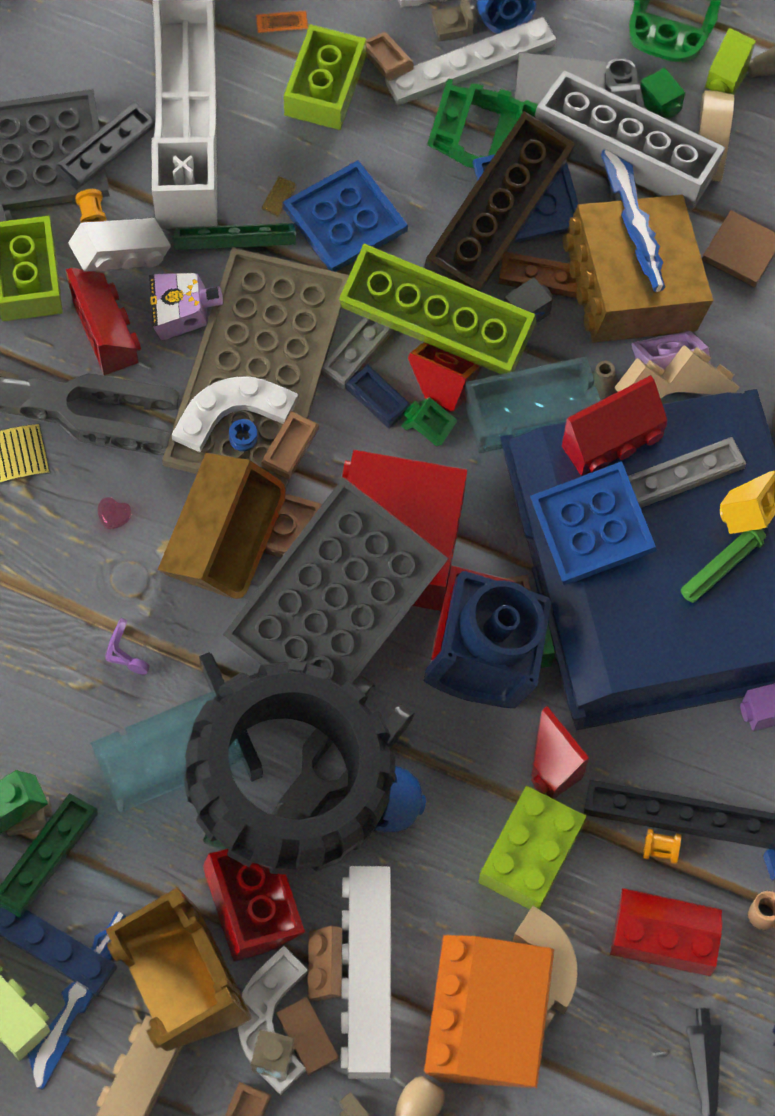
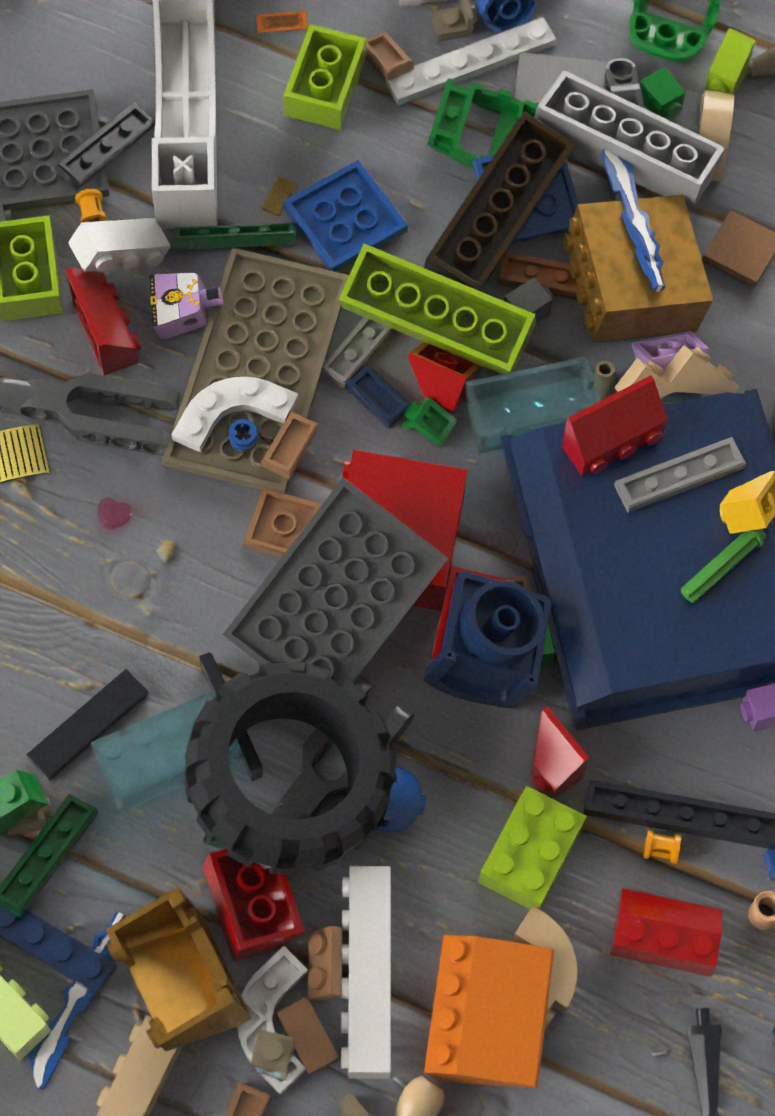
medium lavender piece [105,617,150,675] -> none
pearl gold windscreen [157,453,286,599] -> none
blue plate [530,461,657,586] -> none
none -> black tile [26,669,149,781]

